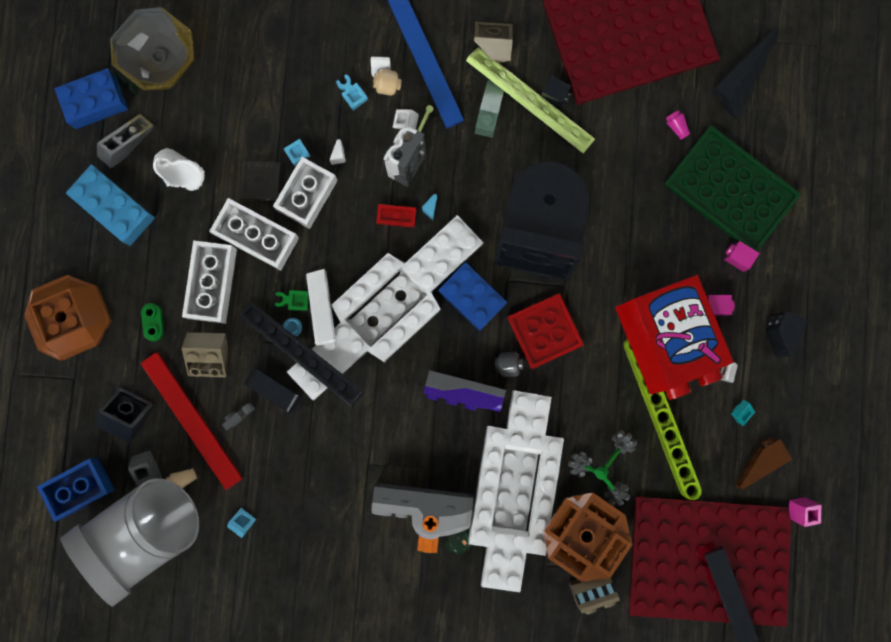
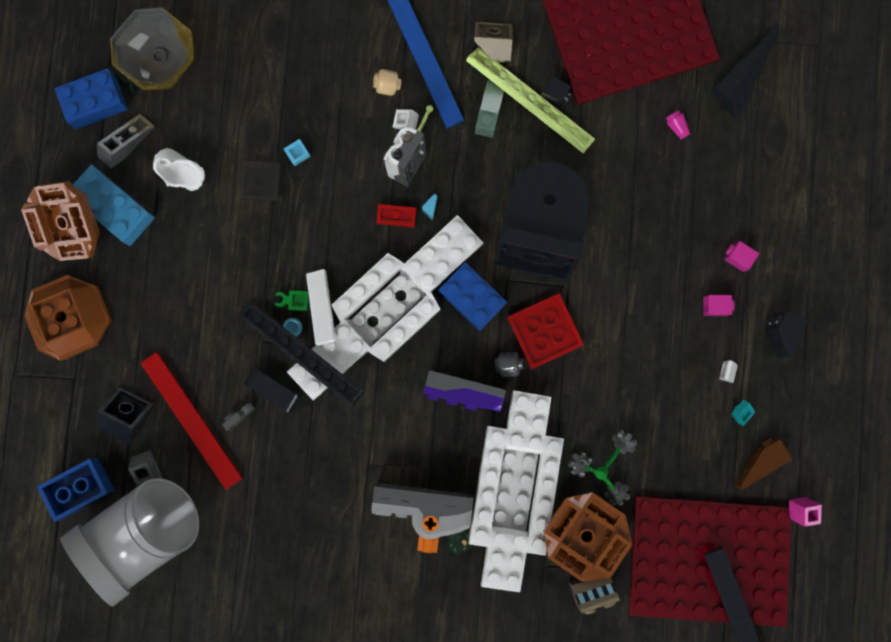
green plate [141,303,165,342] -> none
tan cone [166,468,197,488] -> none
white brick [182,240,237,324] -> none
dark tan slope [182,332,228,377] -> none
white brick [209,198,299,271] -> none
medium azure slope [227,508,256,538] -> none
white brick [273,157,338,229] -> none
white slope [330,139,346,165] -> none
medium azure plate [336,75,368,110] -> none
white slope [371,56,391,77] -> none
brick [615,275,734,400] -> none
lime beam [624,338,702,500] -> none
dark green plate [664,125,802,252] -> none
none -> dark orange piece [21,181,101,261]

